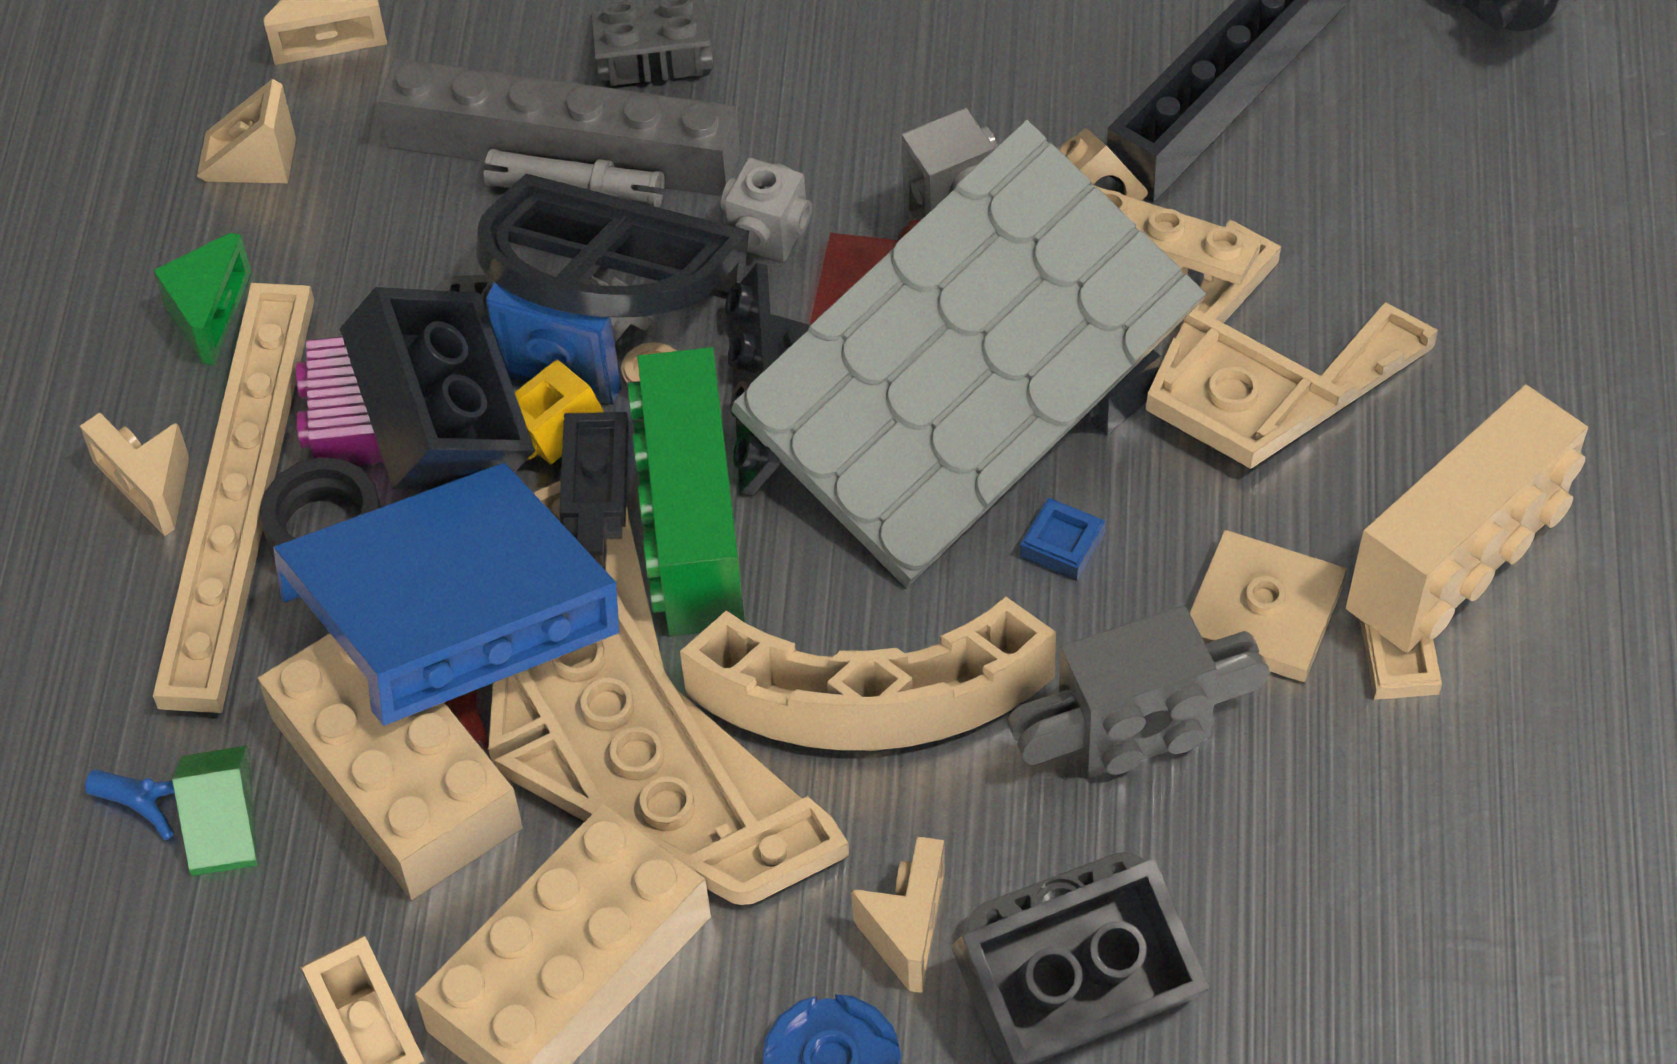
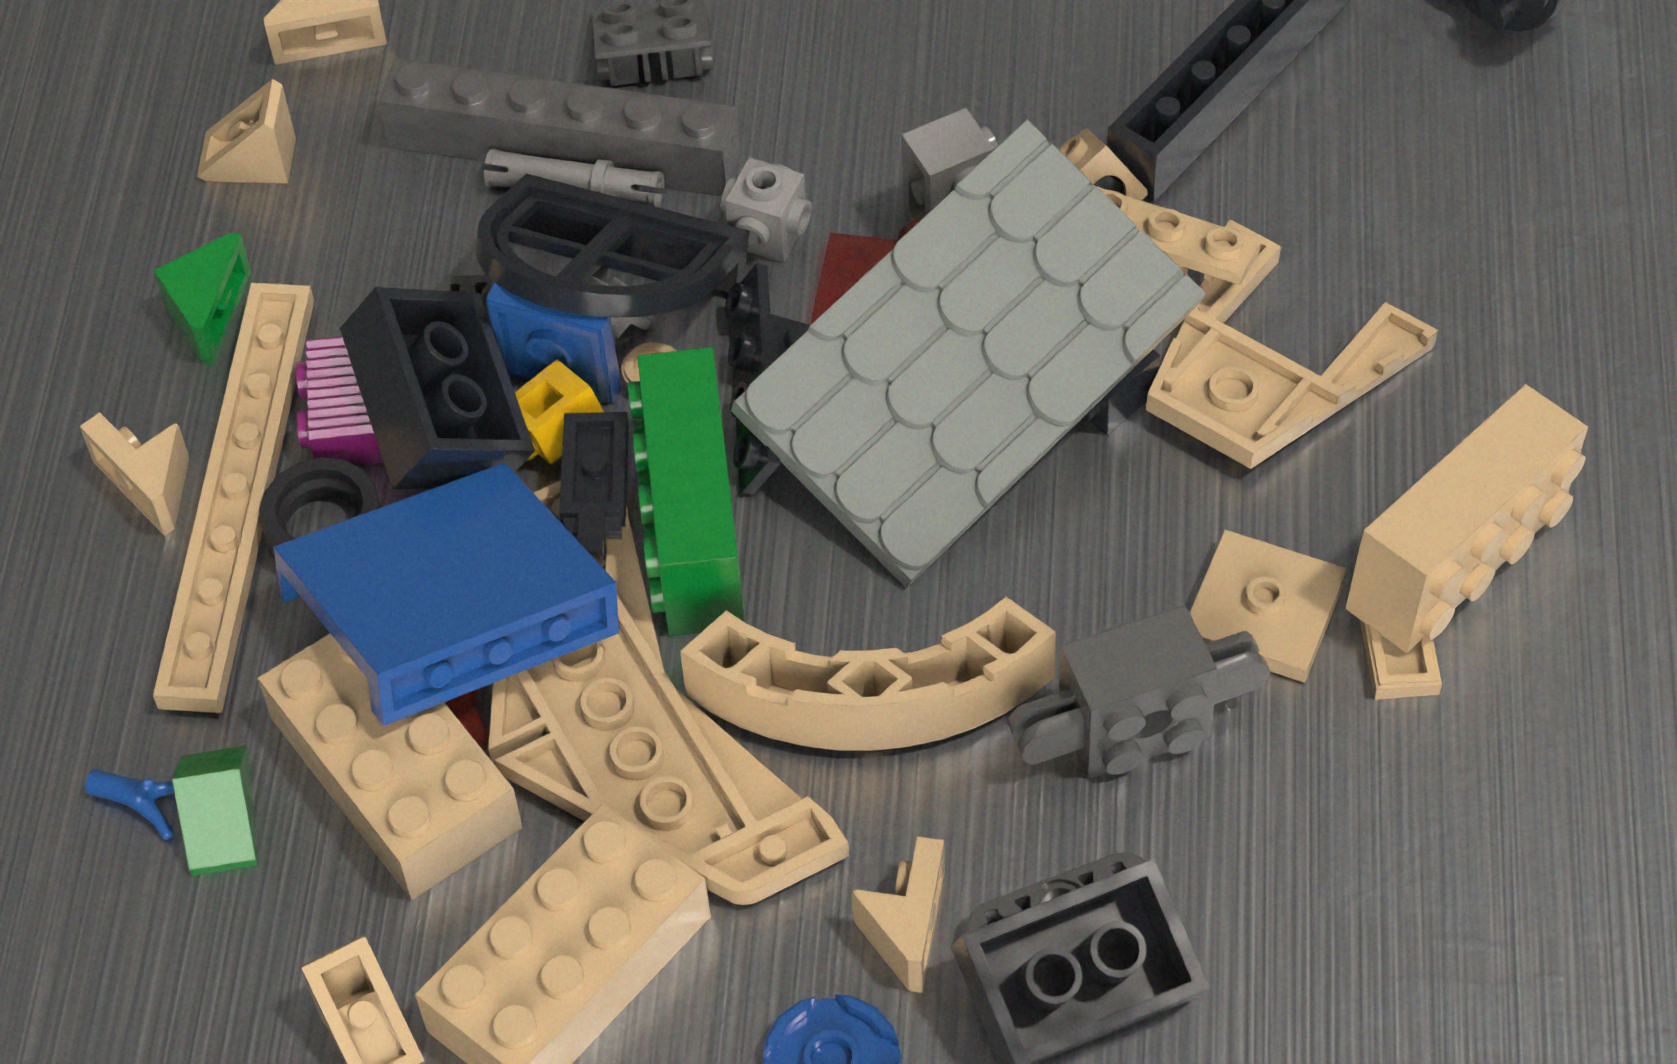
blue tile [1020,497,1106,580] -> none

